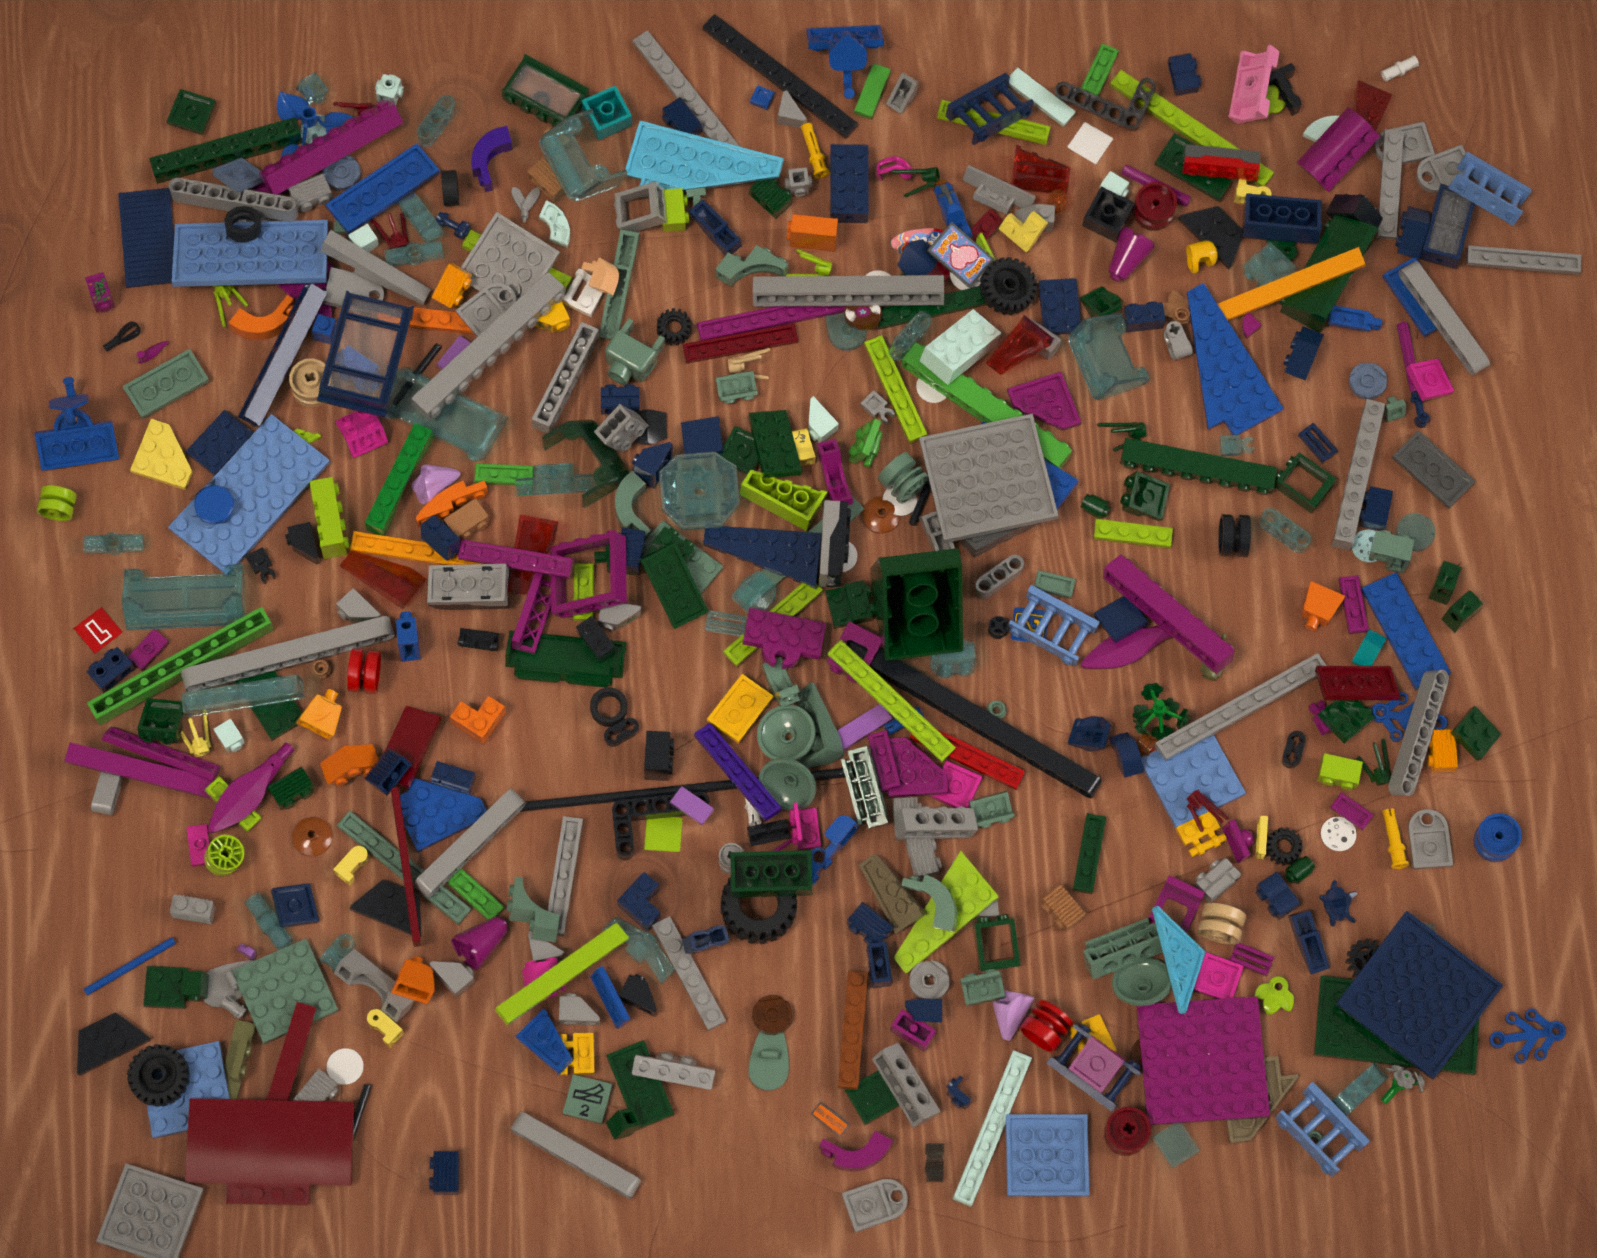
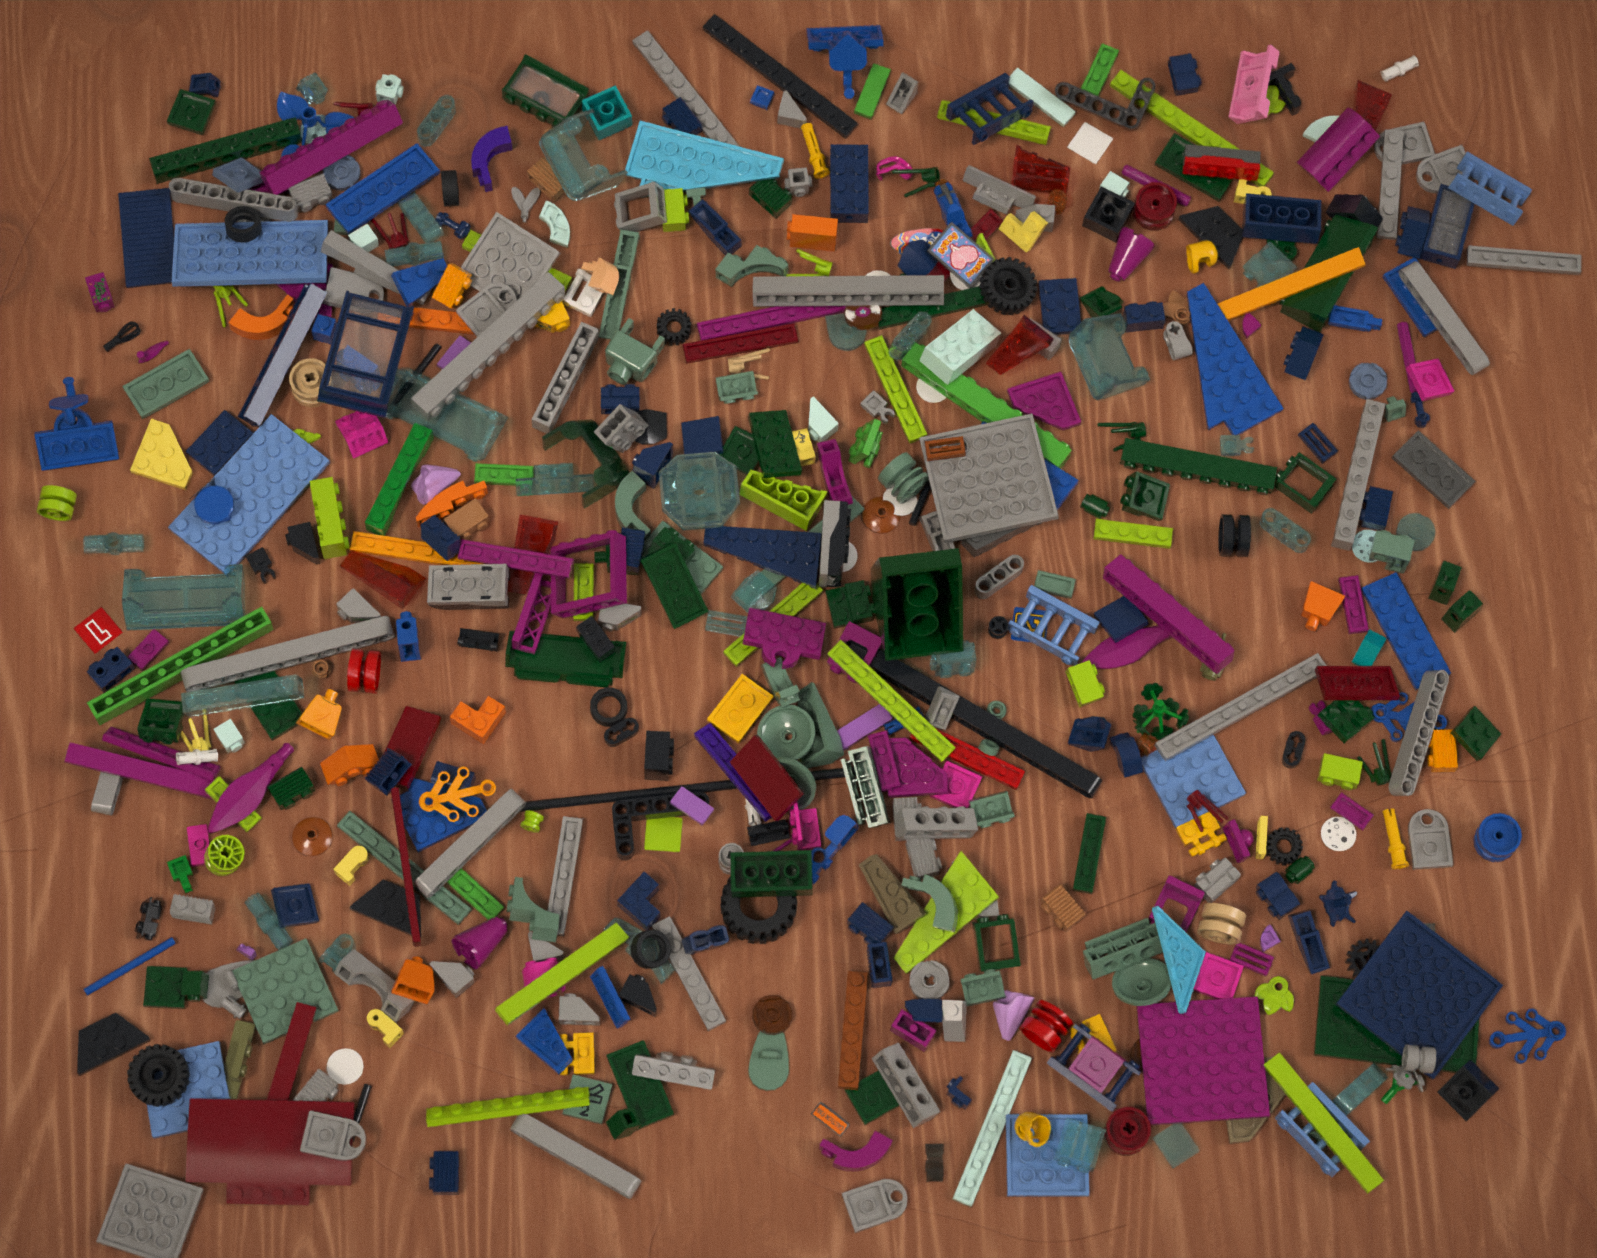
none -> black hinge [135,897,162,941]
none -> green plate [167,855,193,894]
none -> white pin [176,749,218,765]
none -> dark blue bracket [189,73,221,97]
none -> light grey tile [300,1111,366,1161]
none -> blue wing [391,258,447,307]
none -> light orange plant [419,766,496,822]
none -> lime plate [426,1087,590,1127]
none -> lime wheel [520,810,544,833]
none -> black tyre [630,930,671,969]
none -> dark red tile [730,735,804,821]
none -> dark orange tile [925,436,966,461]
none -> light grey slope [925,686,960,730]
none -> light grey slope [942,1000,967,1042]
none -> sand green tile [979,739,999,756]
none -> yellow helmet [1014,1112,1051,1147]
none -> clear light blue brick [1053,1117,1106,1173]
none -> lime brick [1065,660,1105,708]
none -> medium lavender tile [1260,925,1281,952]
none -> lime tile [1263,1052,1384,1194]
none -> light grey wheel [1402,1044,1436,1074]
none -> black brick [1437,1060,1500,1121]

